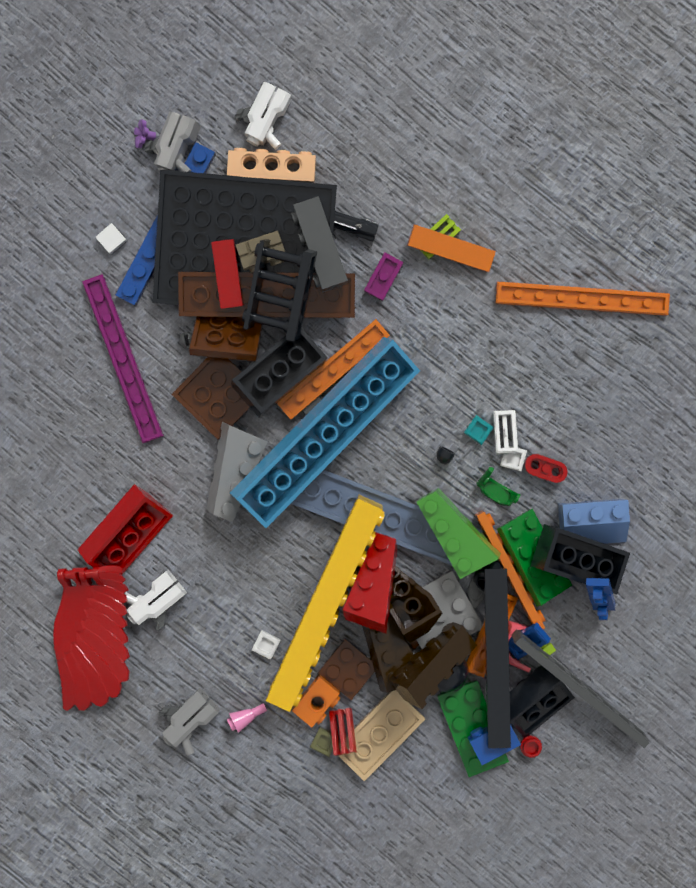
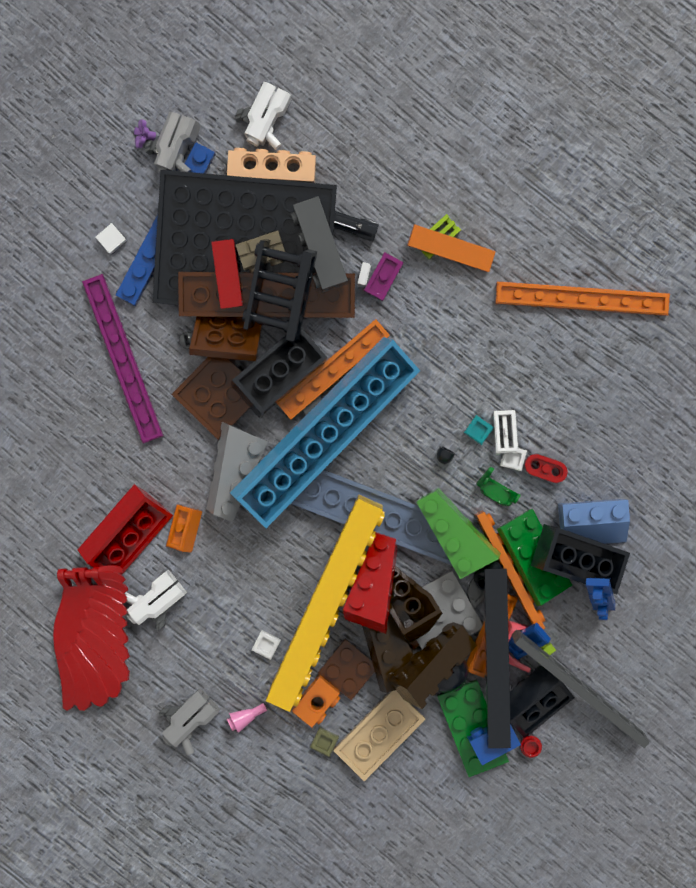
red tile [329,708,357,756] -> none
none -> orange slope [166,504,202,553]
none -> white tile [357,262,371,288]

